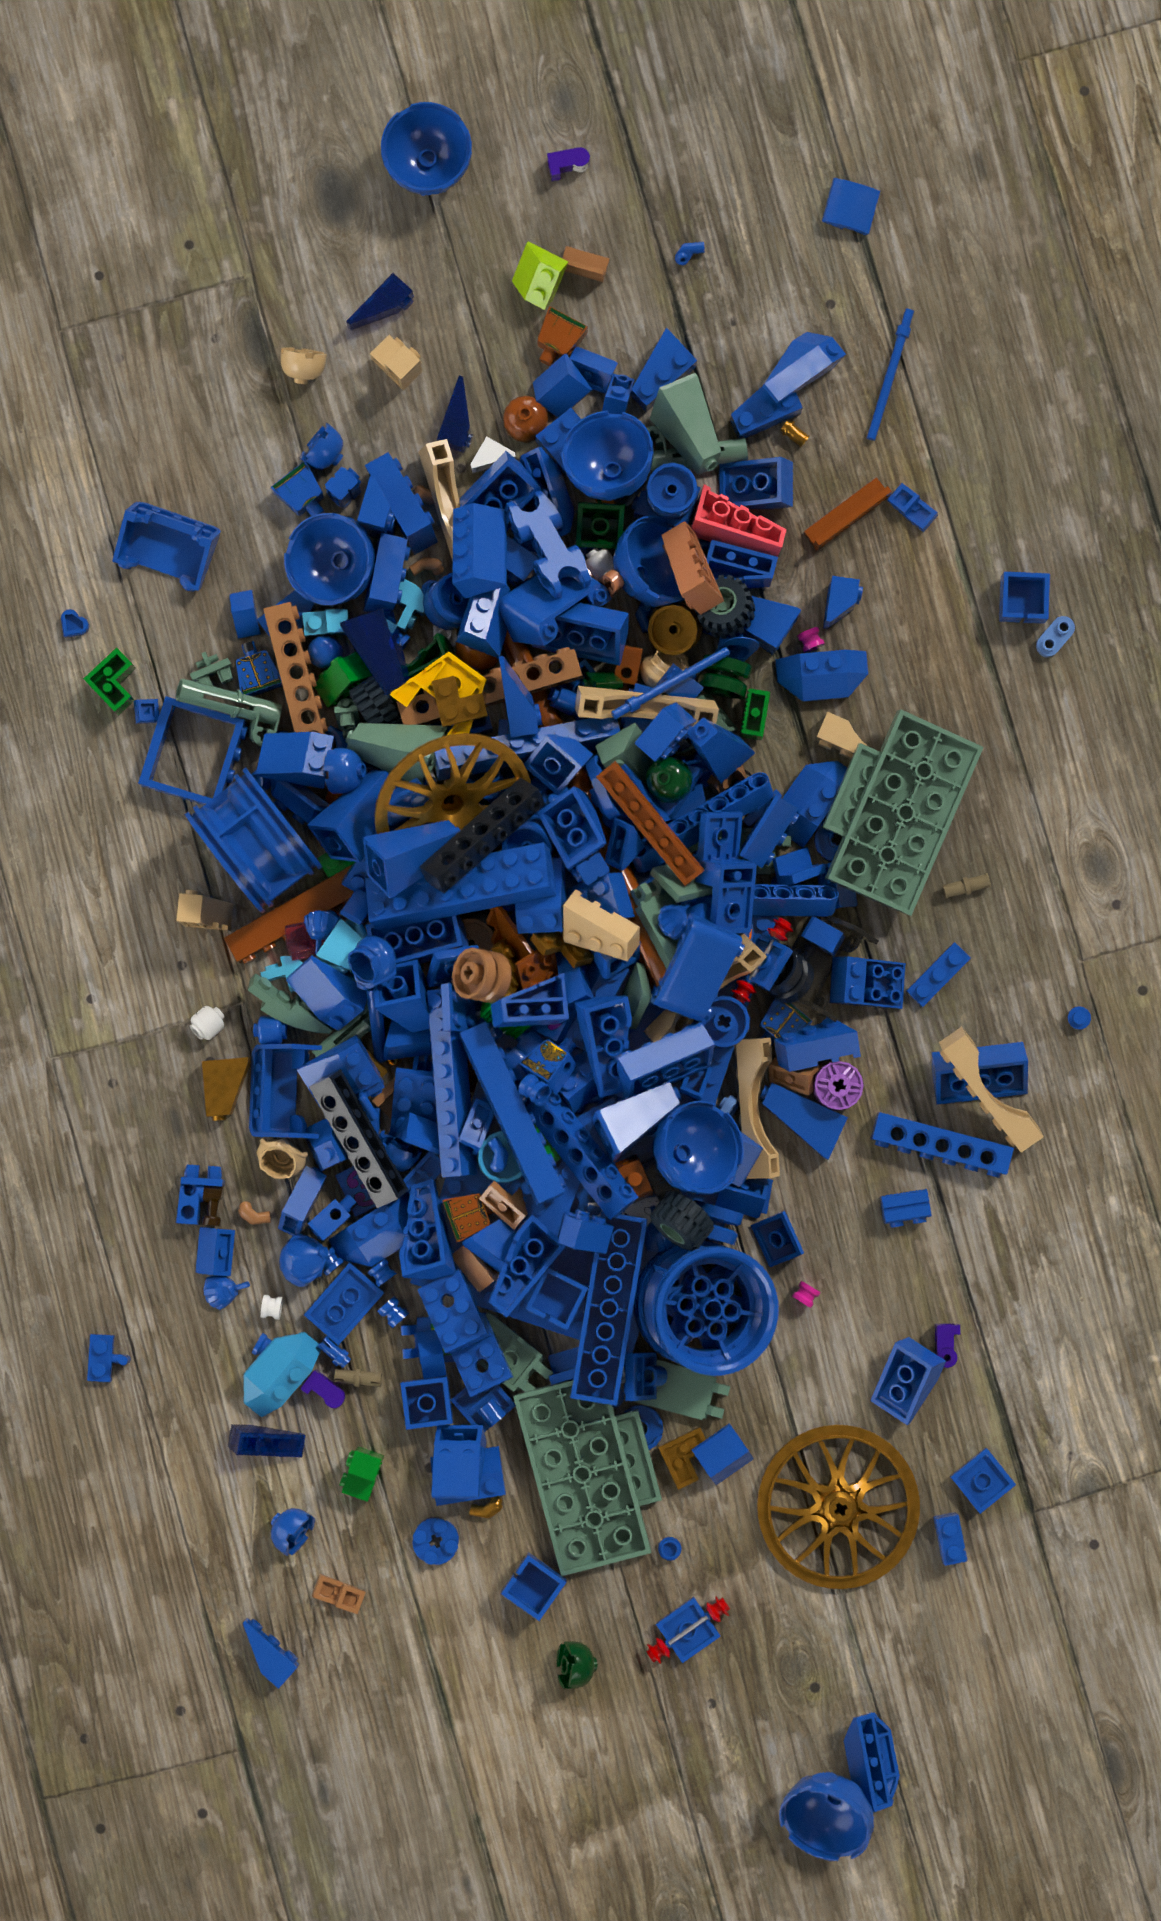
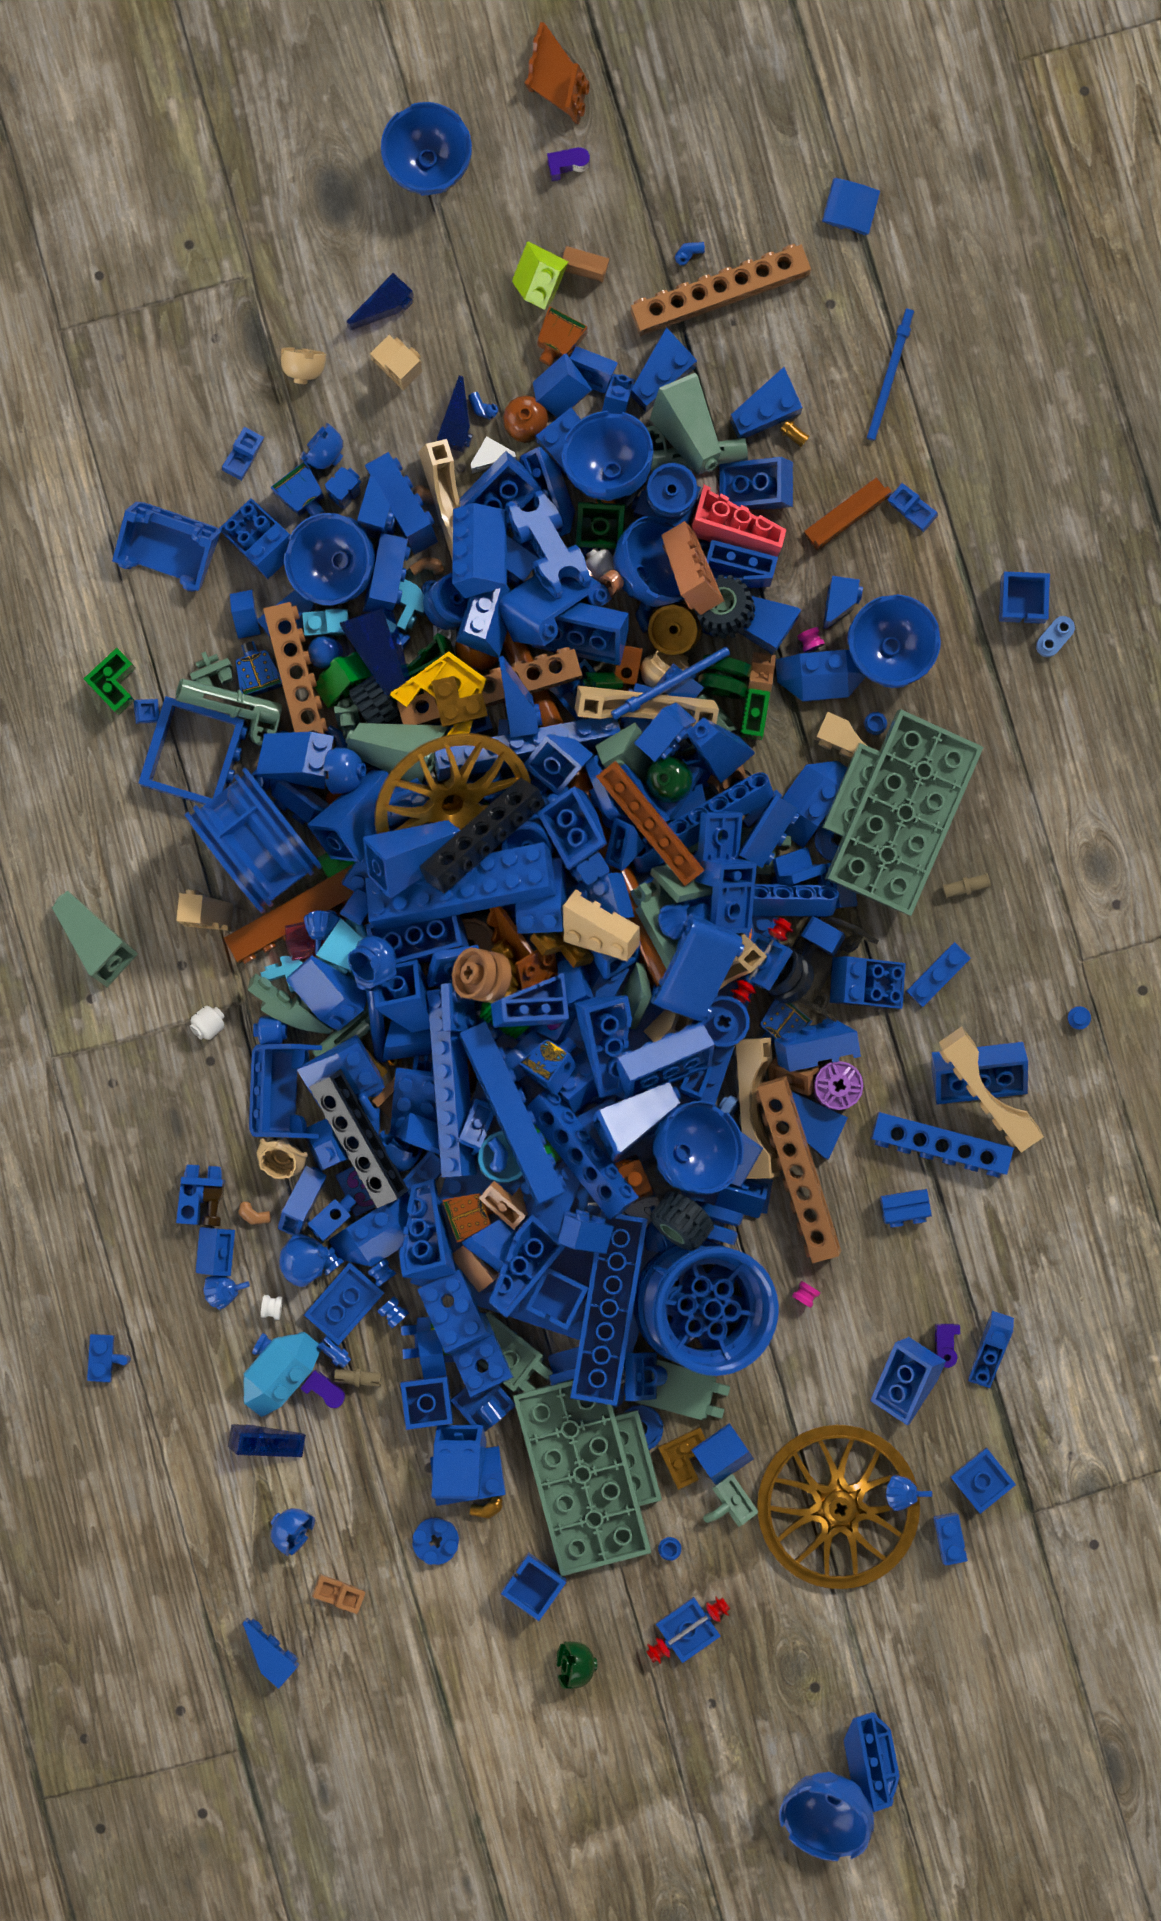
blue tile [61,609,90,638] -> none
pearl gold slope [202,1057,251,1121] -> none
green brick [339,1446,385,1502] -> none
blue wheel [519,1074,552,1106] -> none
blue brick [548,685,577,716] -> none
blue piece [715,632,760,662] -> none
blue slope [750,1211,804,1267] -> none
blue wedge [763,332,846,404] -> none
none -> sand green slope [52,891,138,988]
none -> blue slope [219,498,290,579]
none -> blue slope [222,427,264,481]
none -> blue arm [468,392,498,419]
none -> dark orange piece [524,22,590,124]
none -> medium nougat brick [631,244,811,336]
none -> sand green plate [703,1474,758,1527]
none -> medium nougat slope [748,652,776,692]
none -> medium nougat brick [755,1076,841,1263]
none -> blue rock [847,594,941,688]
none -> blue plate [864,712,887,735]
none -> blue piece [886,1475,933,1511]
none -> blue slope [968,1311,1014,1388]

